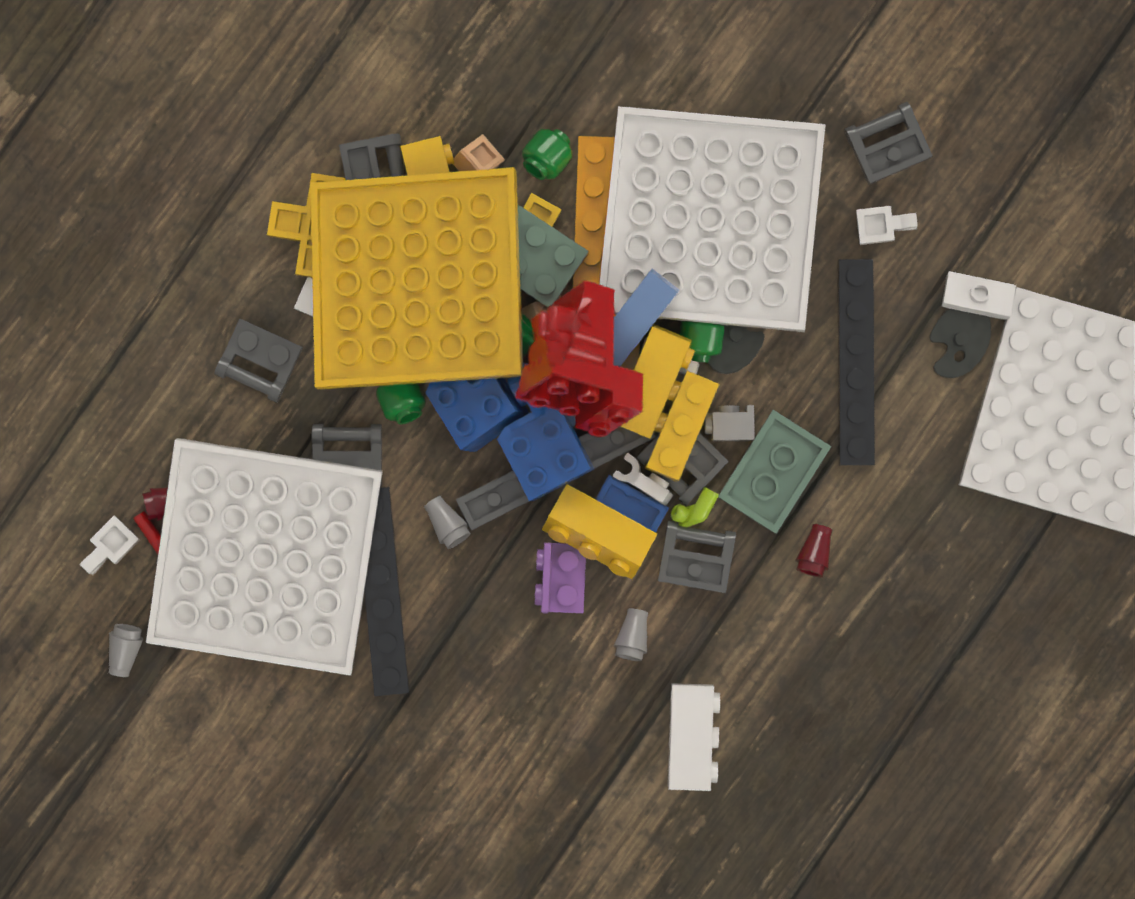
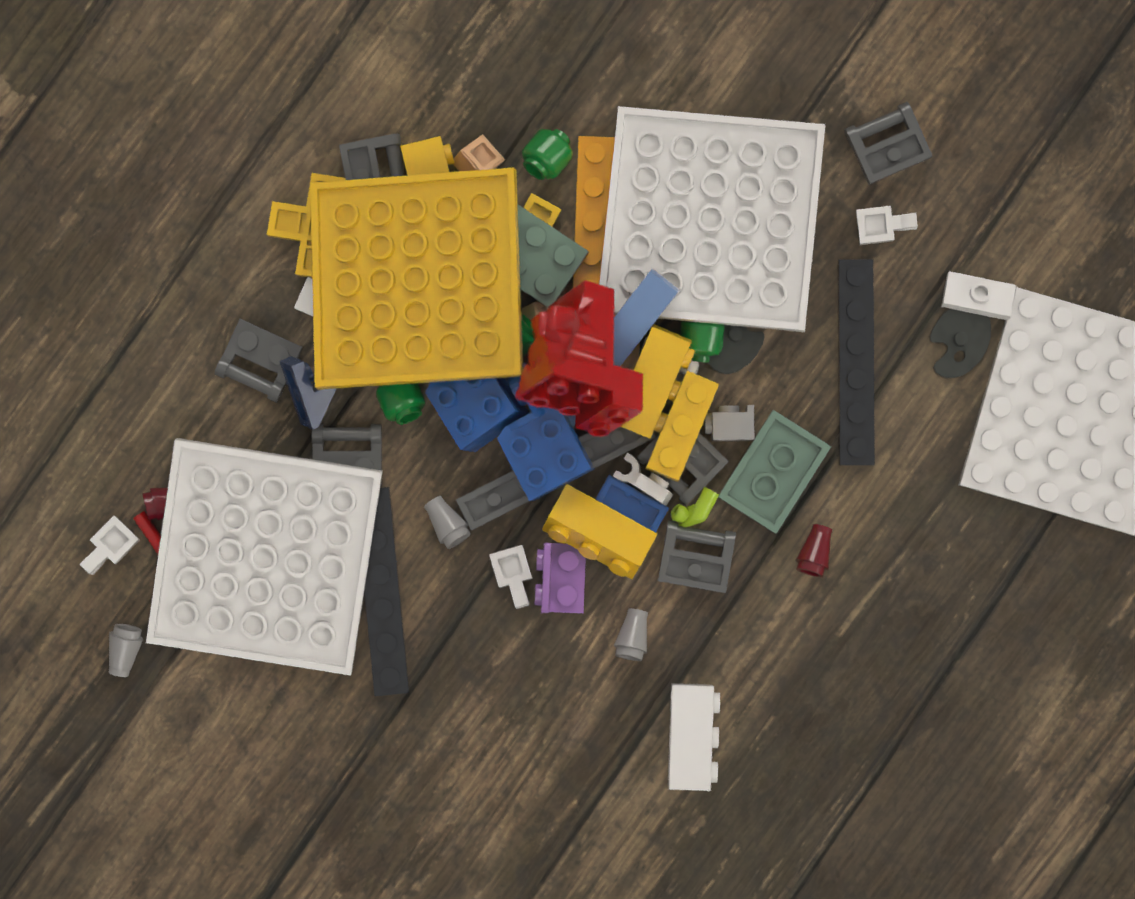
none -> slope [279,356,337,429]
none -> white plate [489,545,532,609]

